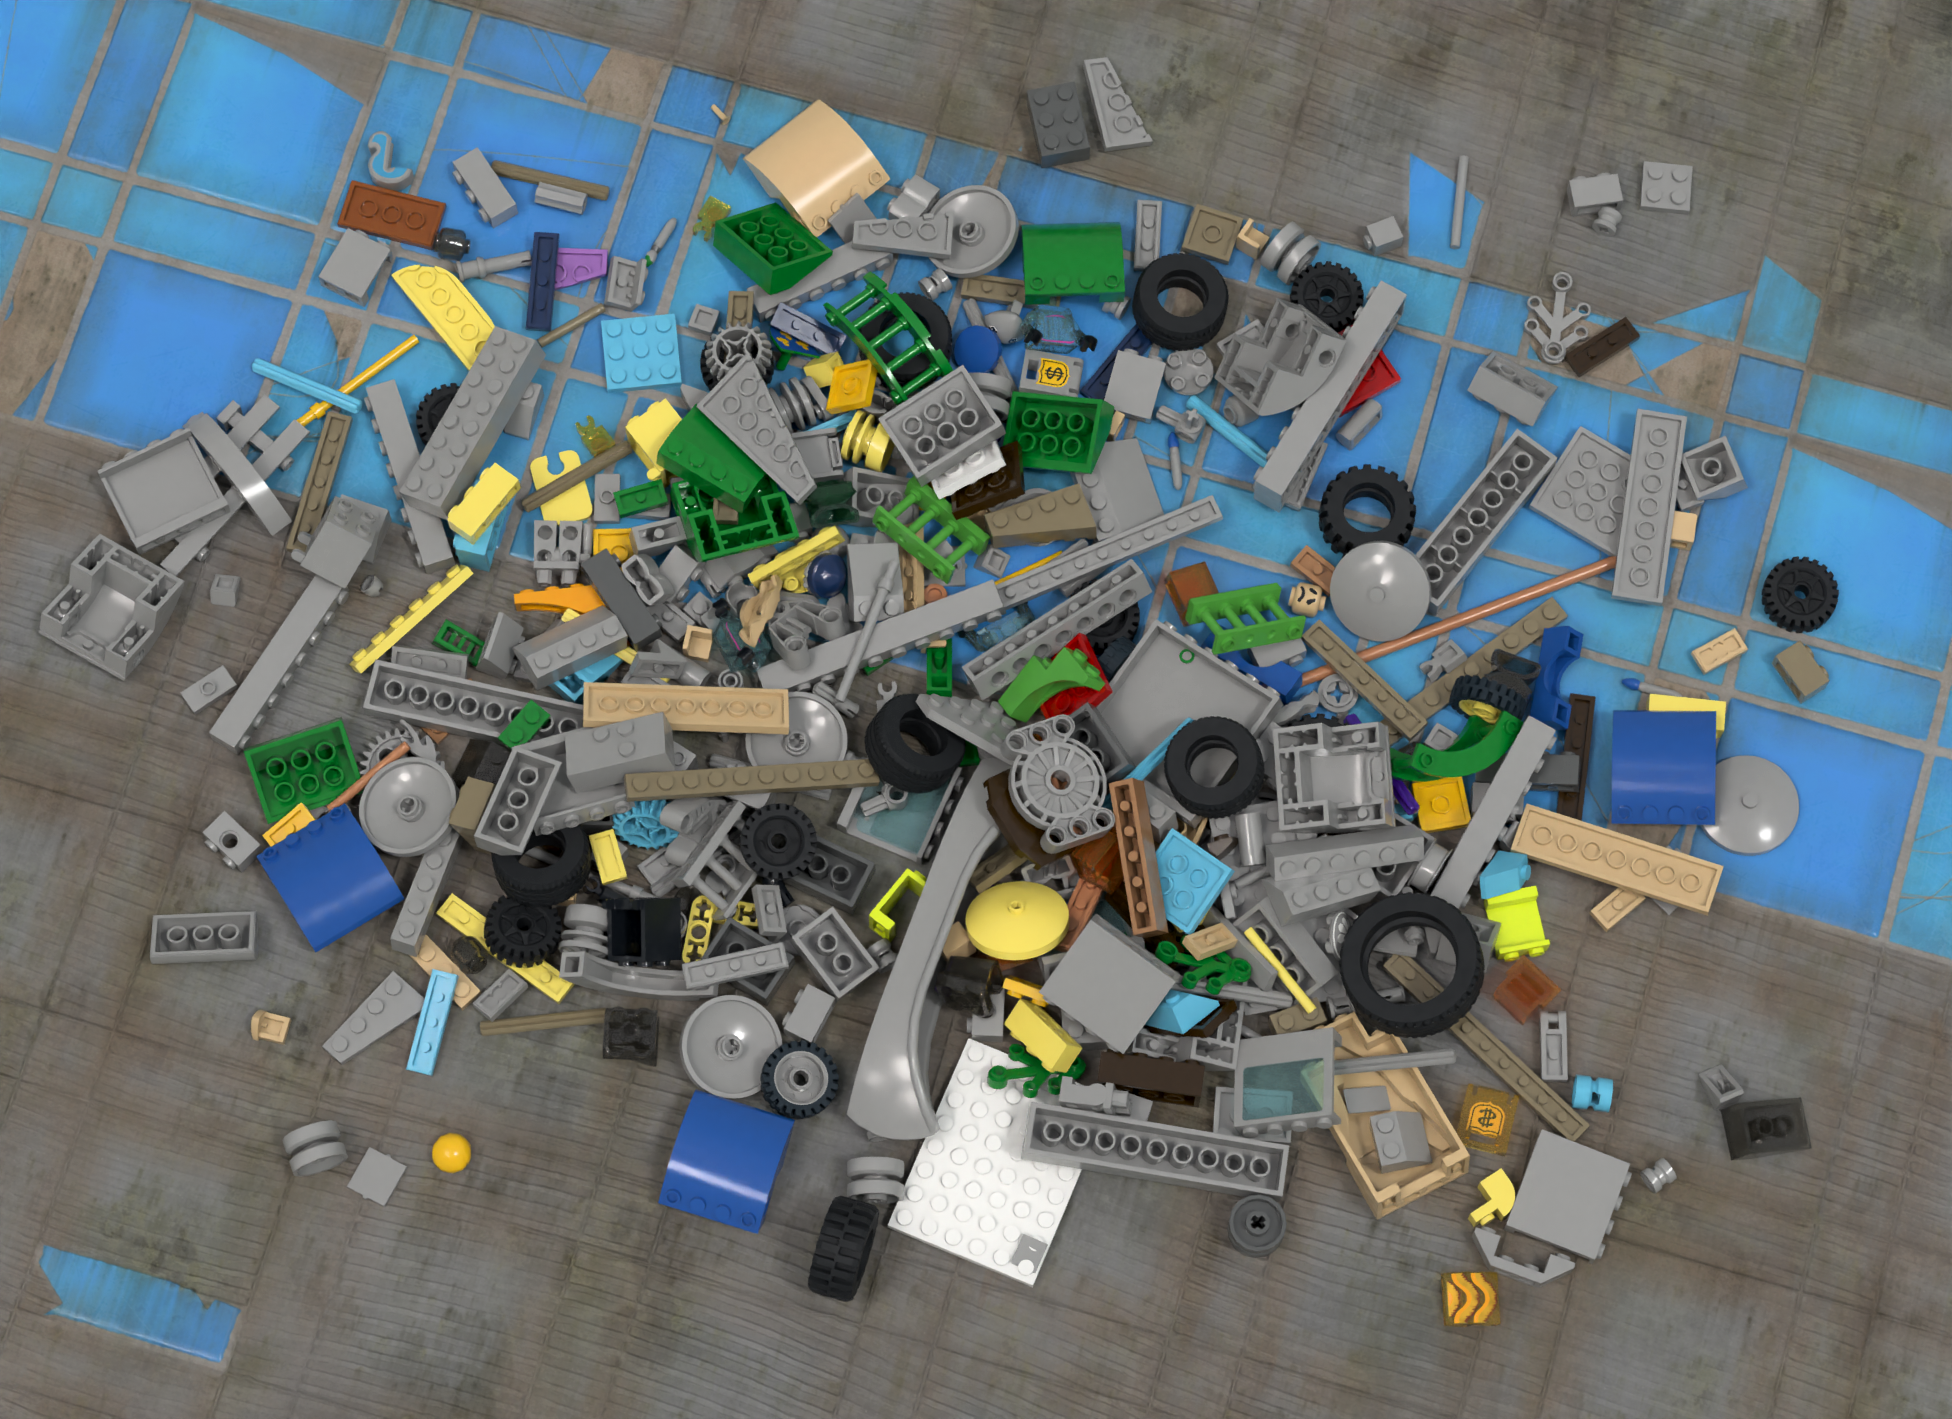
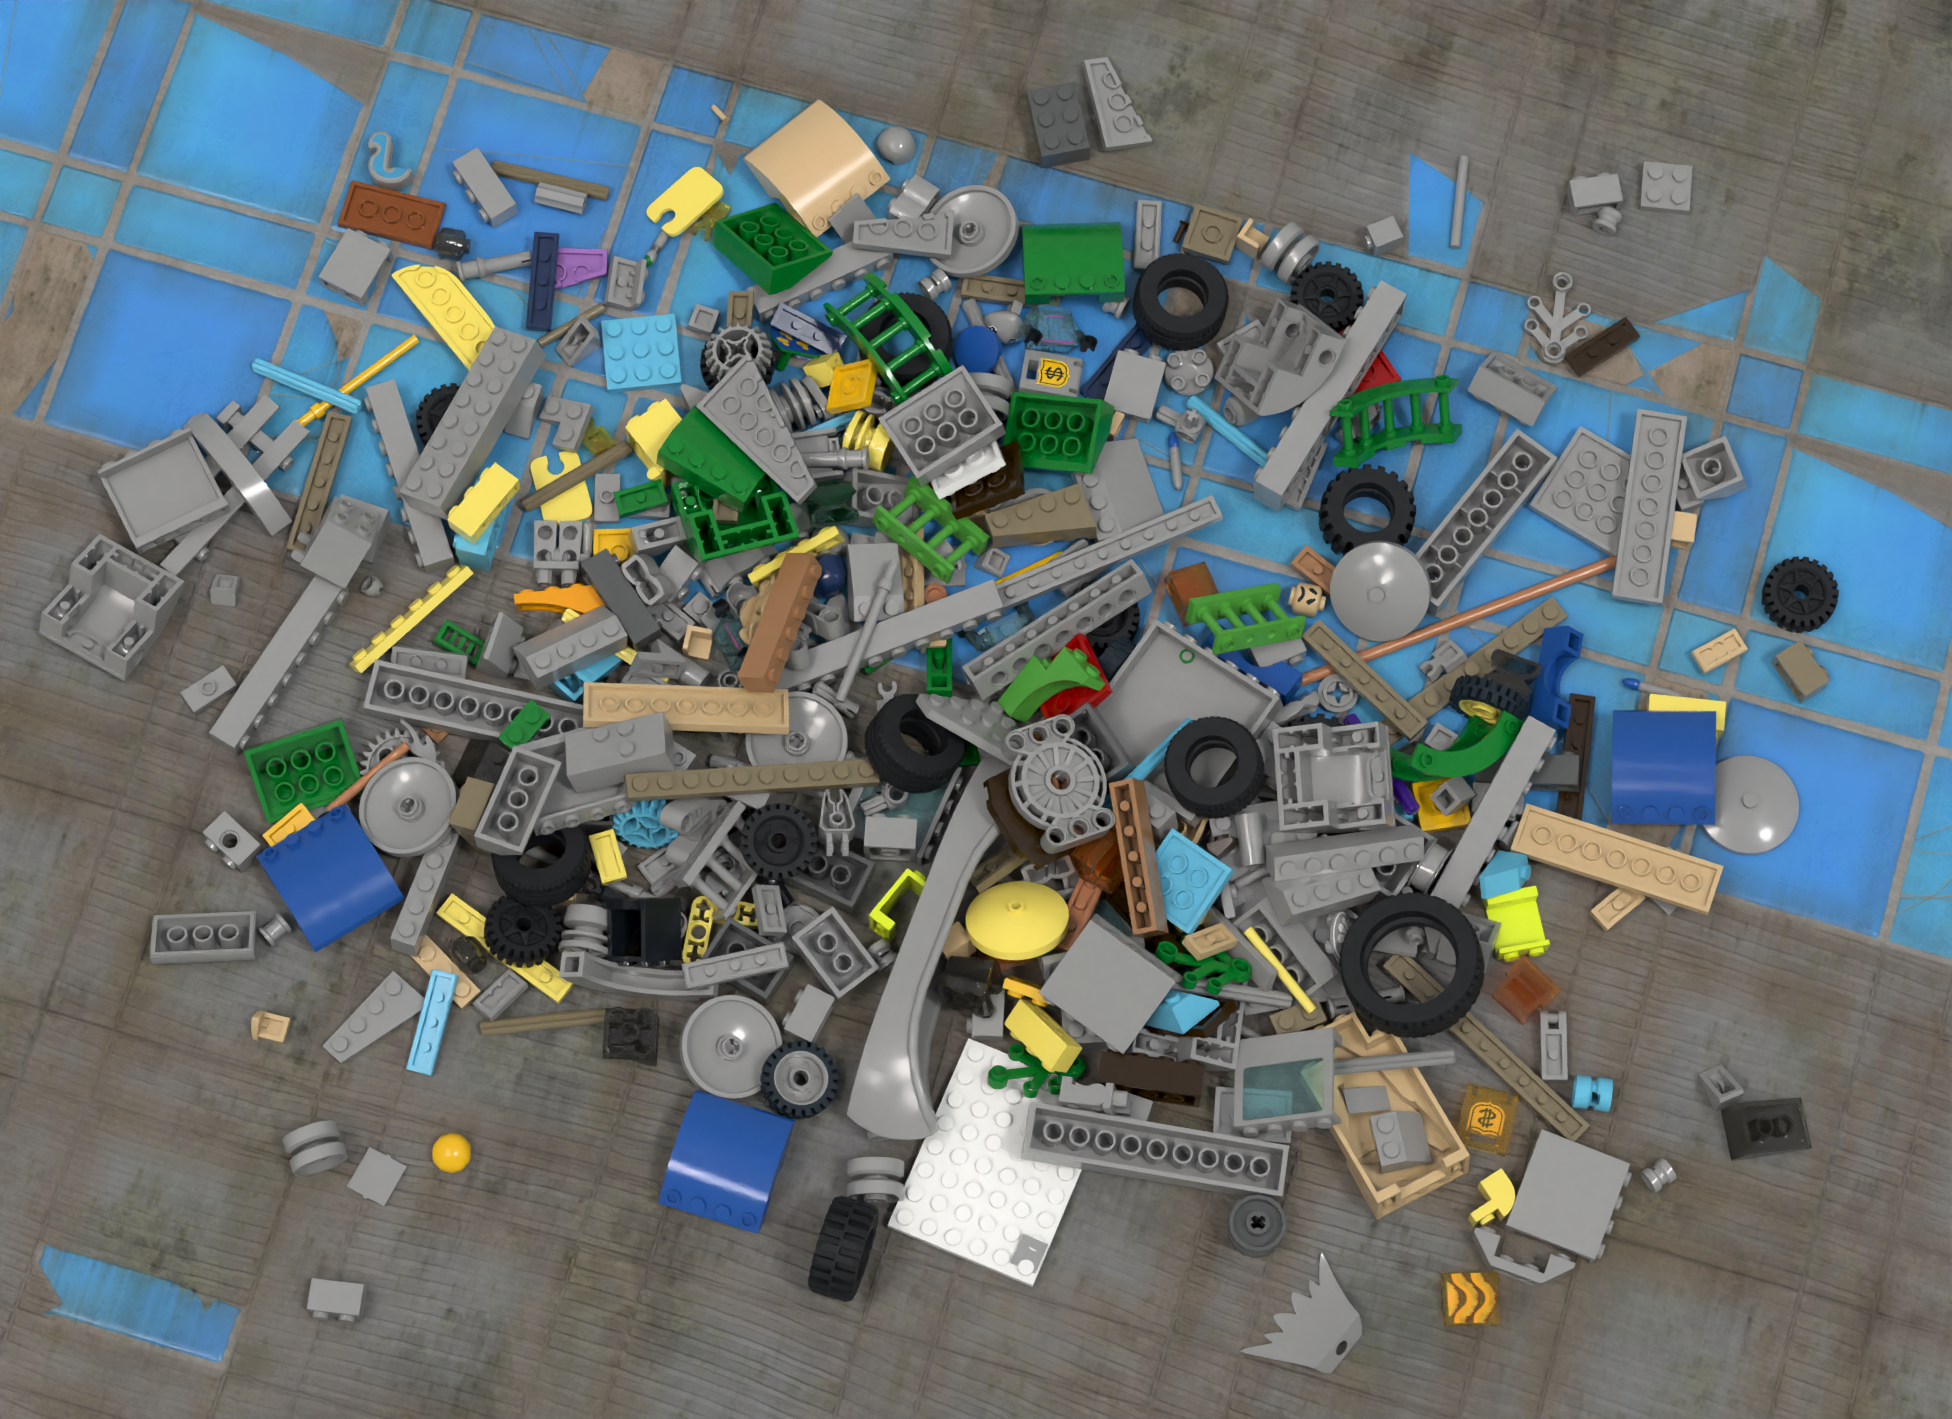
none -> light grey bush [257,913,292,947]
none -> light grey piece [307,1278,367,1323]
none -> light grey plate [539,396,594,453]
none -> light grey slope [555,315,601,367]
none -> light yellow piece [646,167,724,237]
none -> medium nougat brick [737,553,822,693]
none -> light grey pin [800,447,870,470]
none -> light grey hinge [817,789,855,856]
none -> light grey brick [864,813,917,863]
none -> light grey hair [877,126,917,165]
none -> dark brown piece [1173,220,1189,243]
none -> light grey piece [1240,1252,1362,1373]
none -> green fence [1329,375,1462,468]
none -> light grey brick [1430,776,1476,817]

